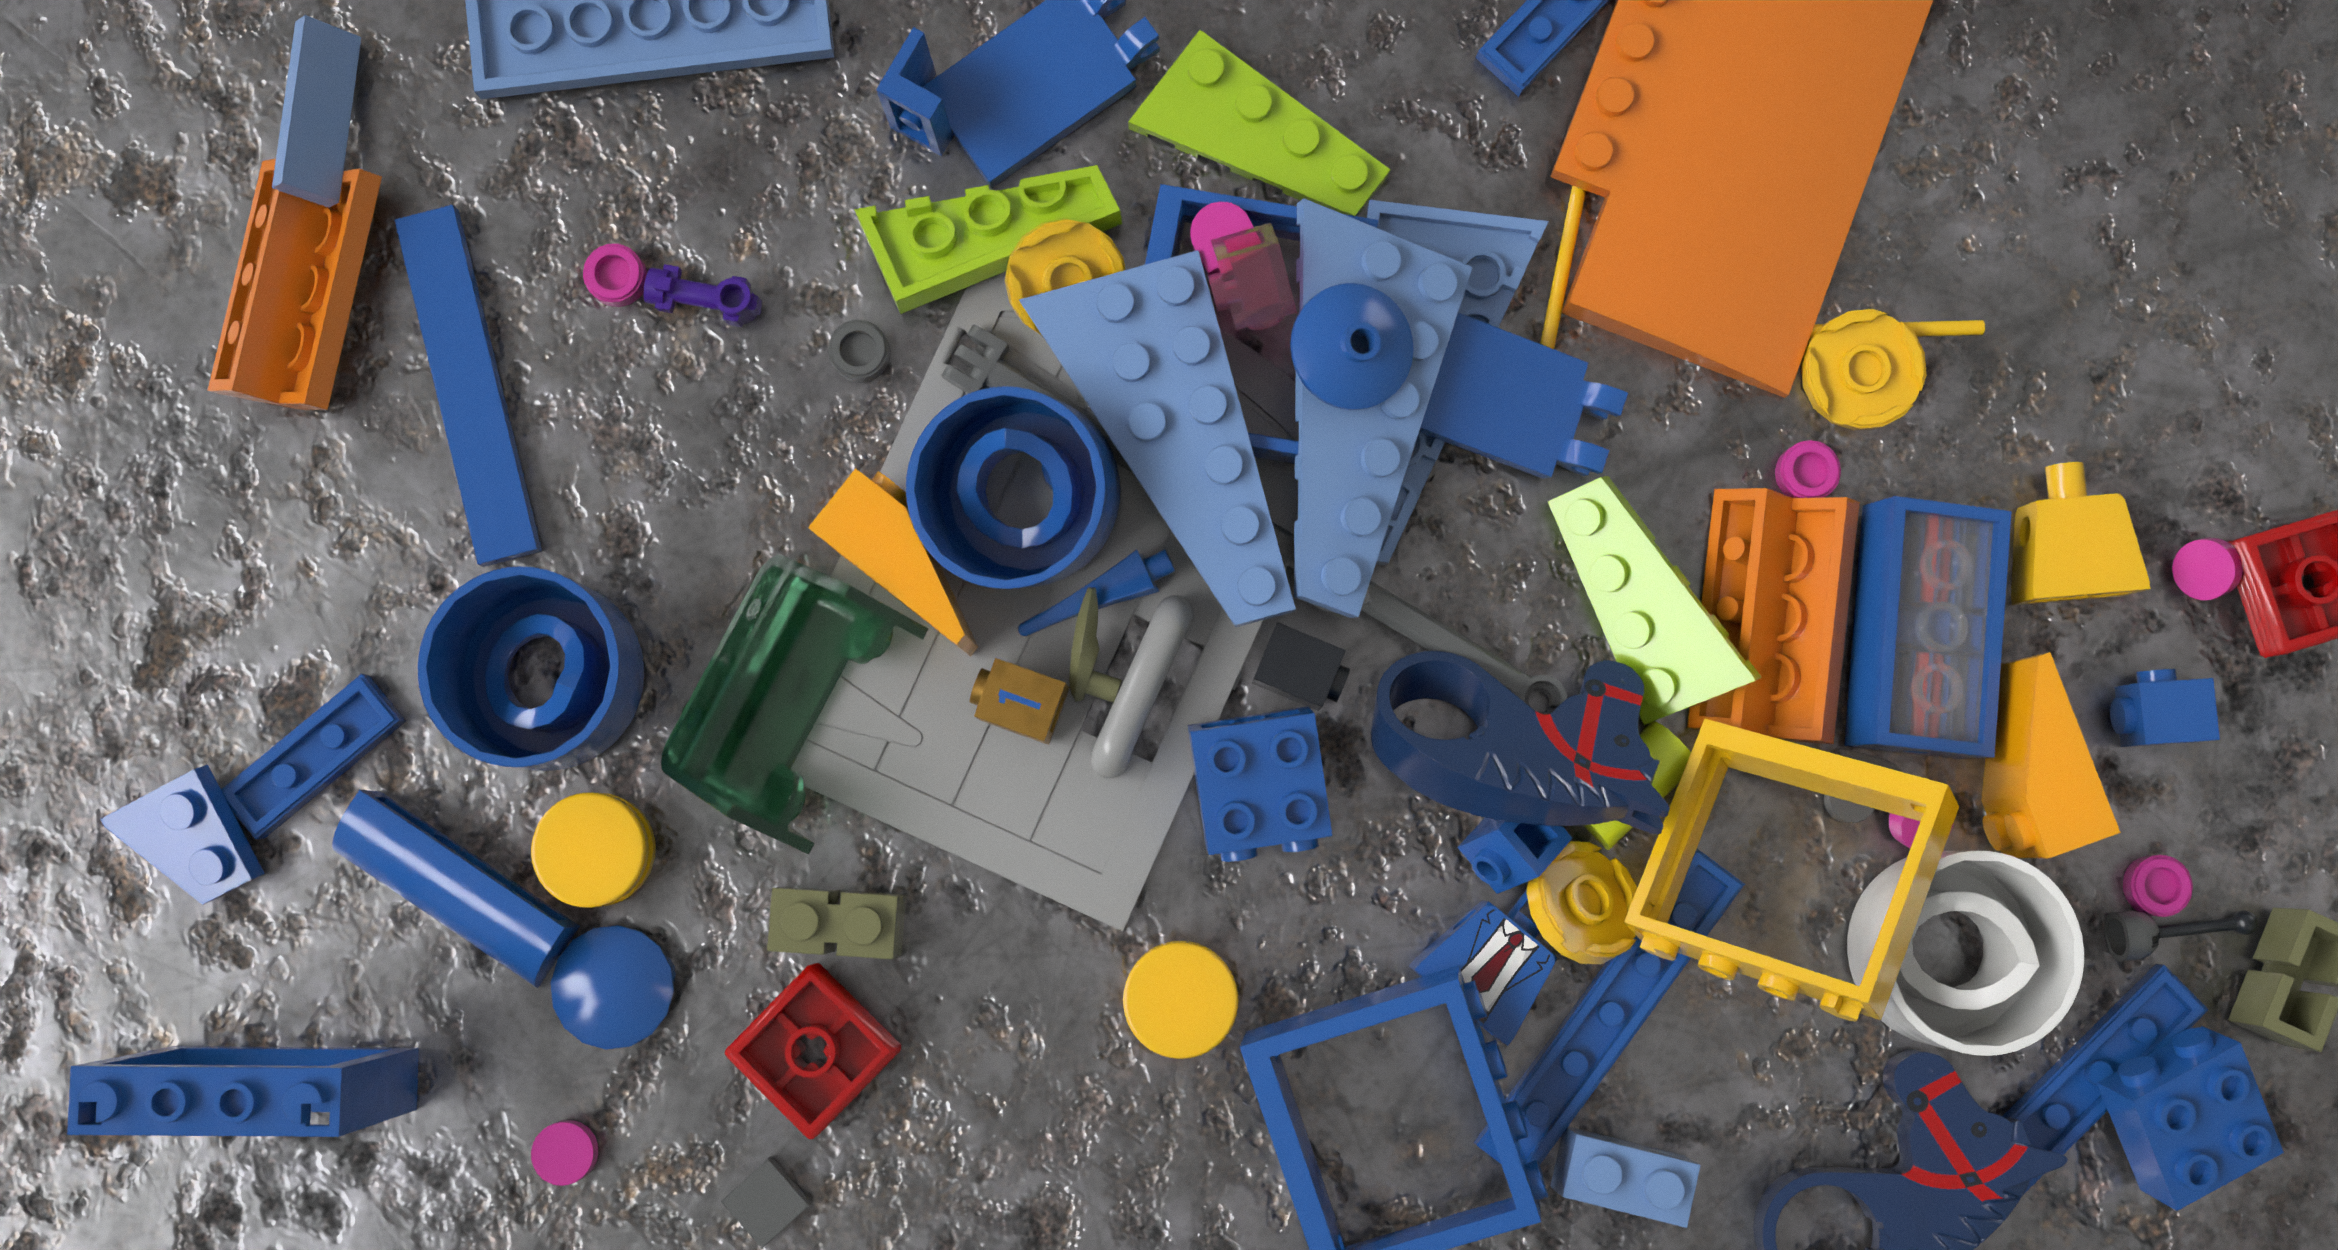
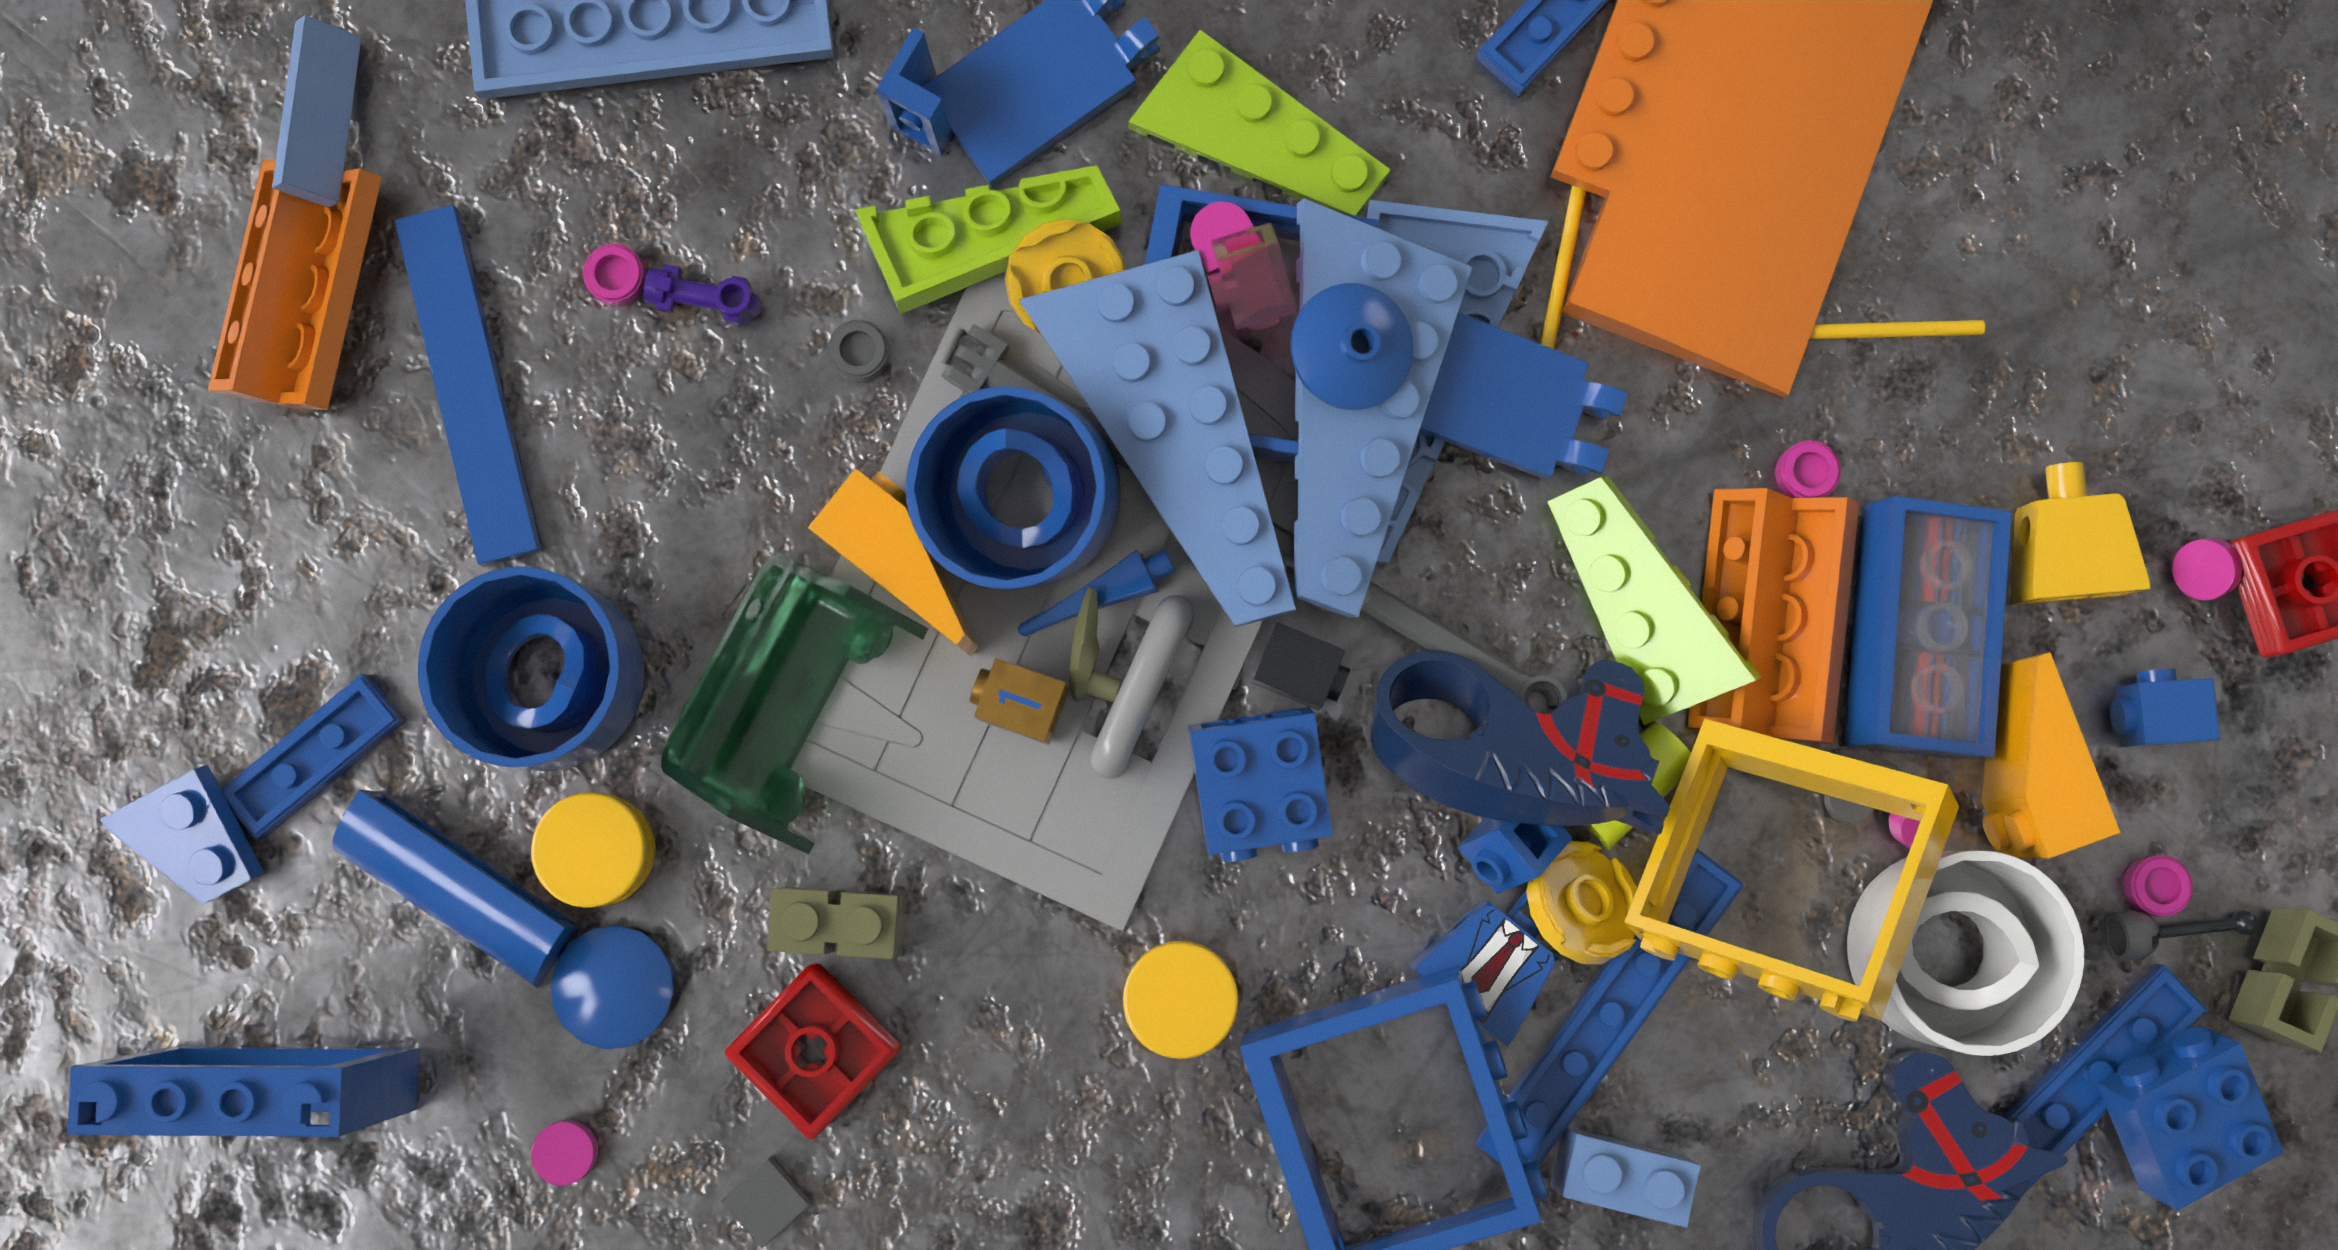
yellow tile [1801,309,1927,431] -> none

